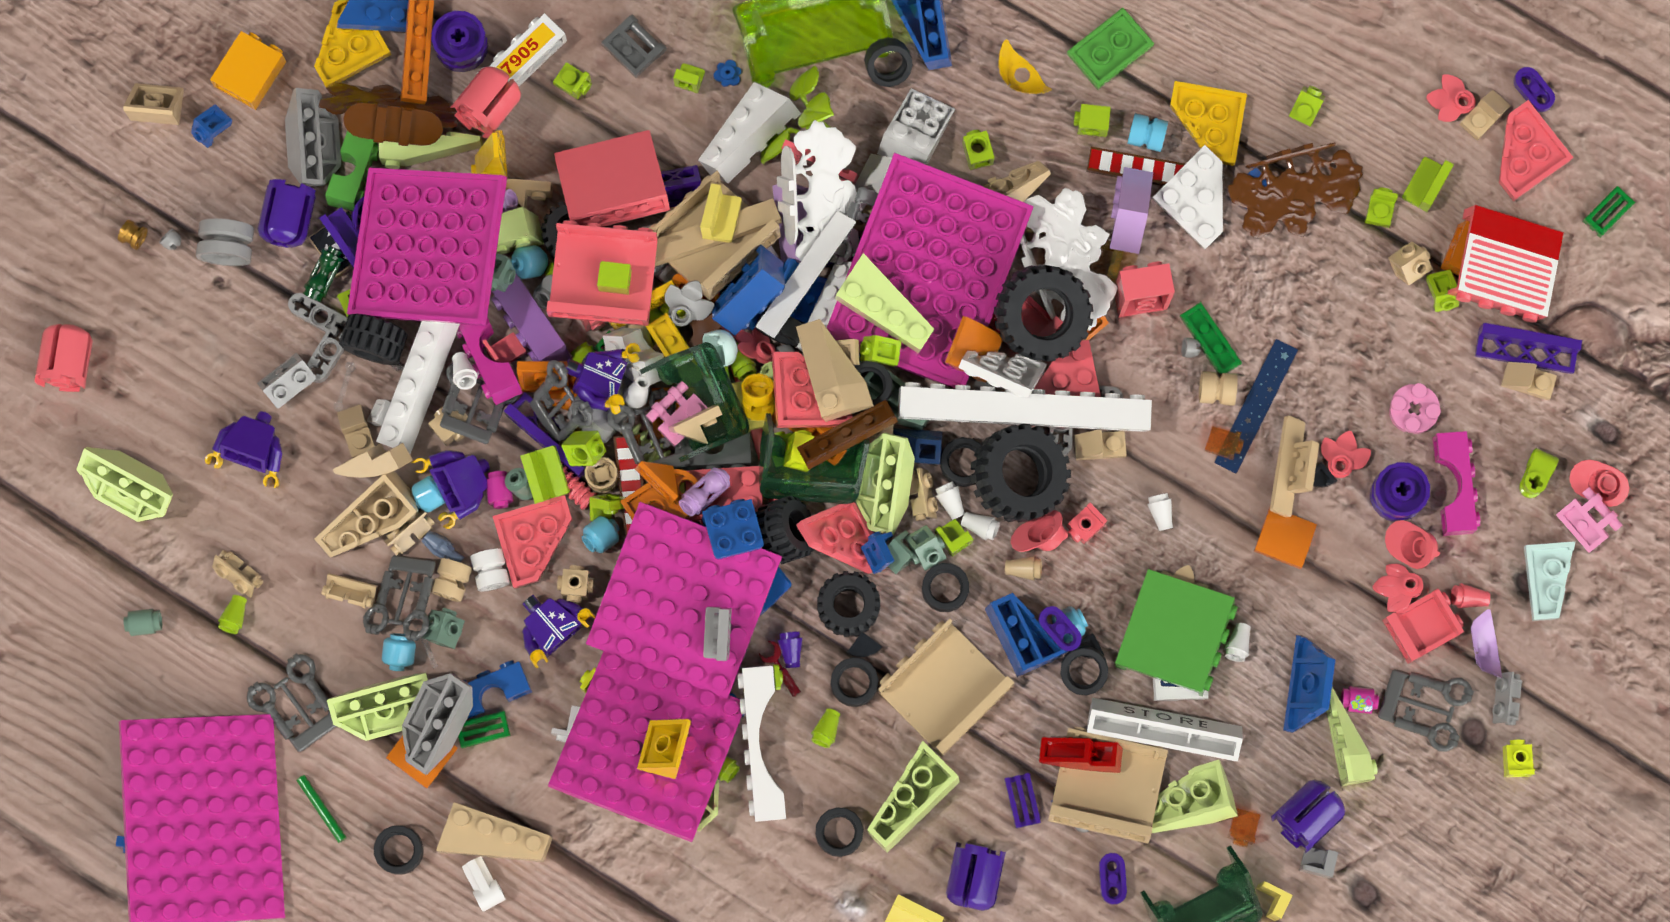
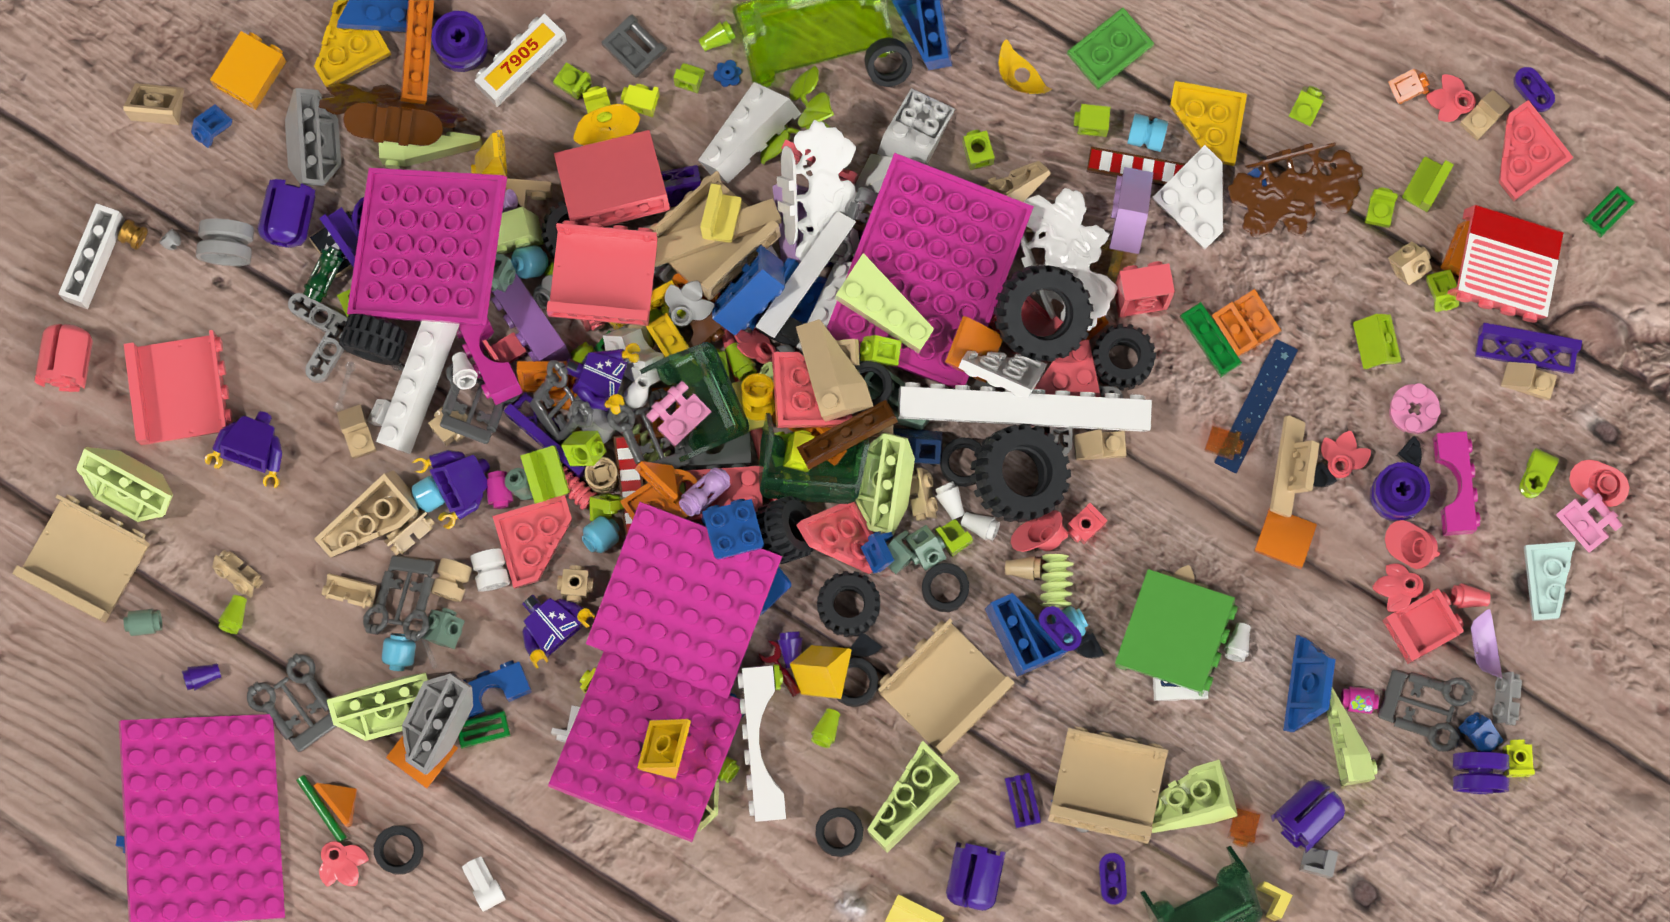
light grey bracket [257,353,316,408] -> none
bright green arch [325,131,379,212] -> none
tan slope [333,443,413,478] -> none
sand blue piece [422,530,464,563] -> none
tan wedge [436,802,552,862] -> none
coral cylinder [450,66,521,139] -> none
lime panel [597,261,632,295] -> none
tan slope [668,405,722,444] -> none
light aqua hair [702,329,738,367] -> none
light grey bracket [703,607,732,661] -> none
red slope [1039,737,1123,773] -> none
black tyre [1060,646,1108,696] -> none
white brick [1087,698,1243,762] -> none
white cone [1147,493,1173,531] -> none
light grey hinge [1181,338,1201,358] -> none
tan wheel [1199,371,1238,406] -> none
none -> tan panel [12,494,150,623]
none -> white brick [59,203,125,309]
none -> coral panel [124,330,233,445]
none -> dark purple cone [182,663,221,691]
none -> orange slope [314,783,357,827]
none -> coral plate [319,841,369,887]
none -> yellow piece [573,104,640,146]
none -> neon yellow bracket [582,86,612,122]
none -> neon yellow brick [621,84,660,117]
none -> lime cone [698,20,736,52]
none -> yellow slope [790,645,852,699]
none -> yellowish green piece [1040,554,1074,608]
none -> black tyre [1092,323,1156,391]
none -> orange slope [1212,289,1282,357]
none -> lime panel [1353,314,1402,369]
none -> bracket [1388,69,1430,104]
none -> black tile [1396,436,1422,467]
none -> dark purple wheel [1453,752,1509,794]
none -> blue bracket [1459,712,1504,752]

